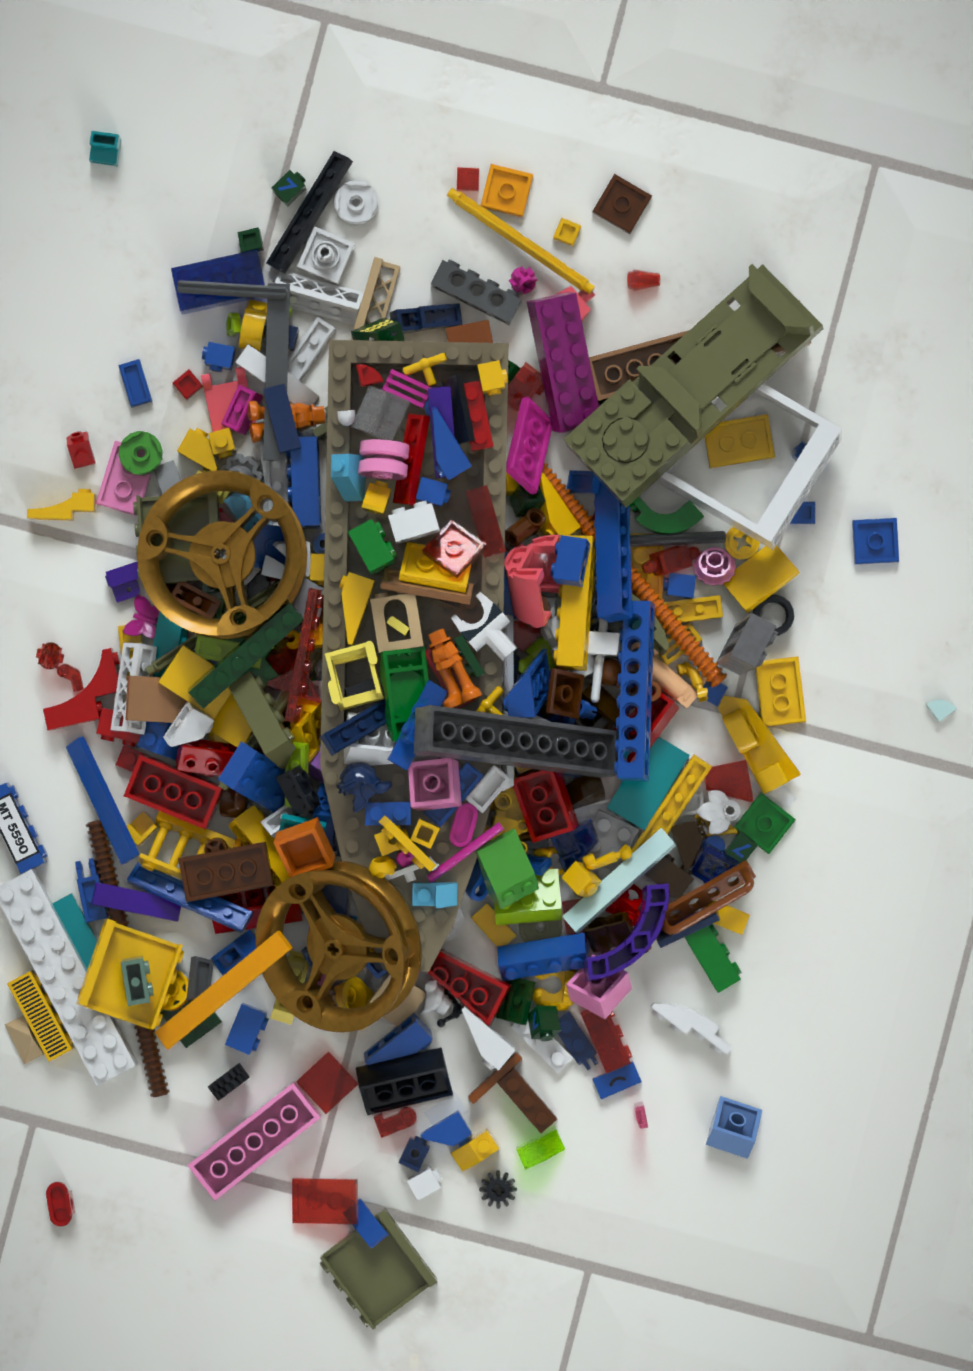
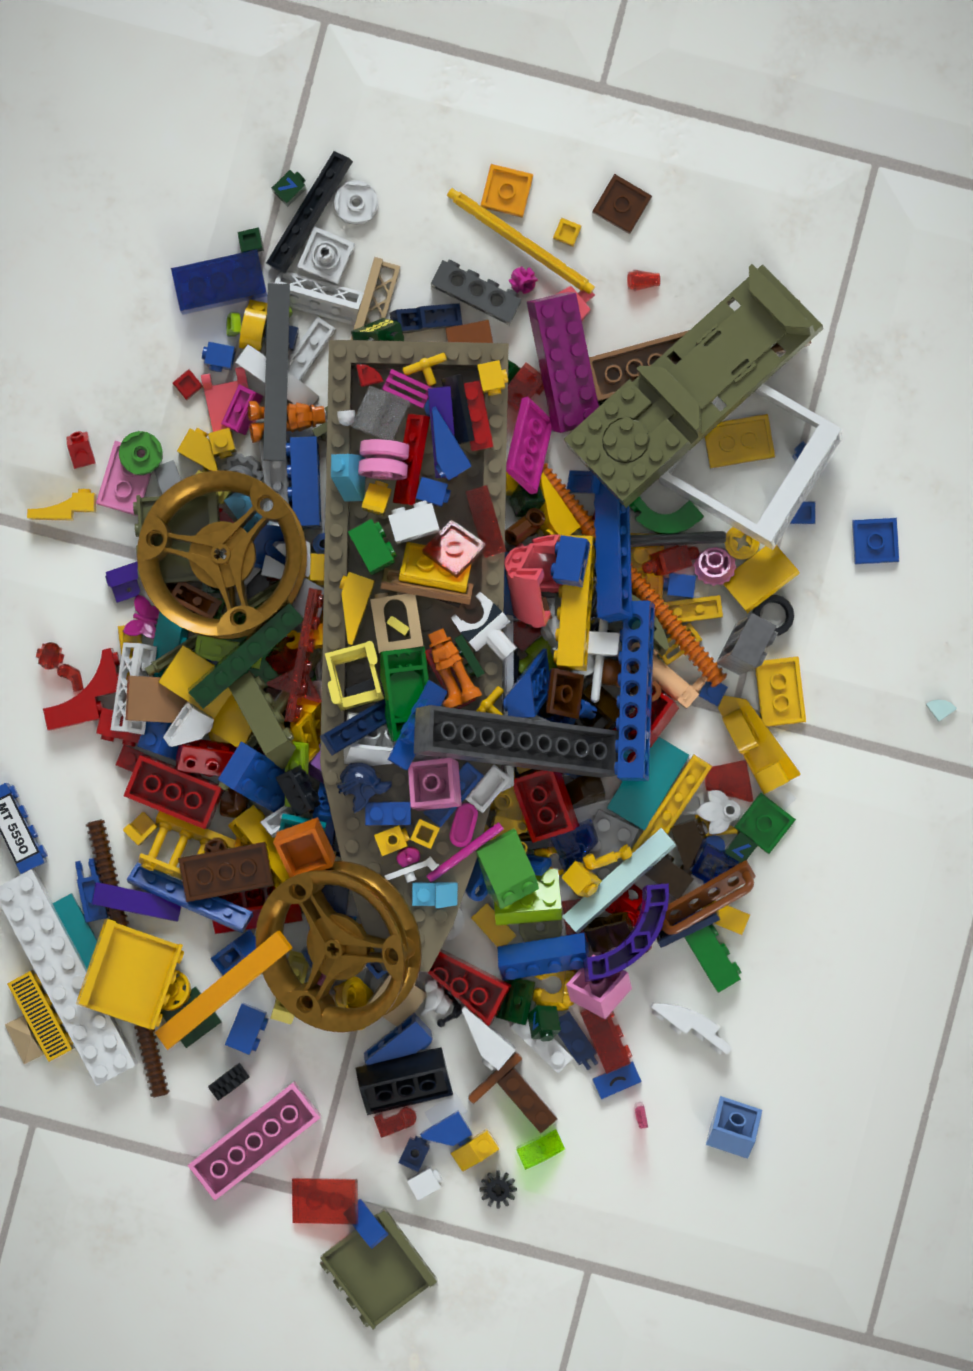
red bracket [46,1182,75,1226] -> none
blue tile [66,736,140,865] -> none
teal piece [89,131,122,167] -> none
blue tile [118,359,153,408] -> none
sand green brick [121,956,154,1006] -> none
dark grey axle [177,280,287,299] -> none
dark grey tile [186,956,214,1001] -> none
dark blue tile [263,384,301,454] -> none
clear red tile [296,1051,358,1114] -> none
yellow plate [368,856,397,878] -> none
yellow plate [379,815,436,871] -> none
clear red tile [457,167,479,191] -> none
yellow arm [676,662,708,703] -> none

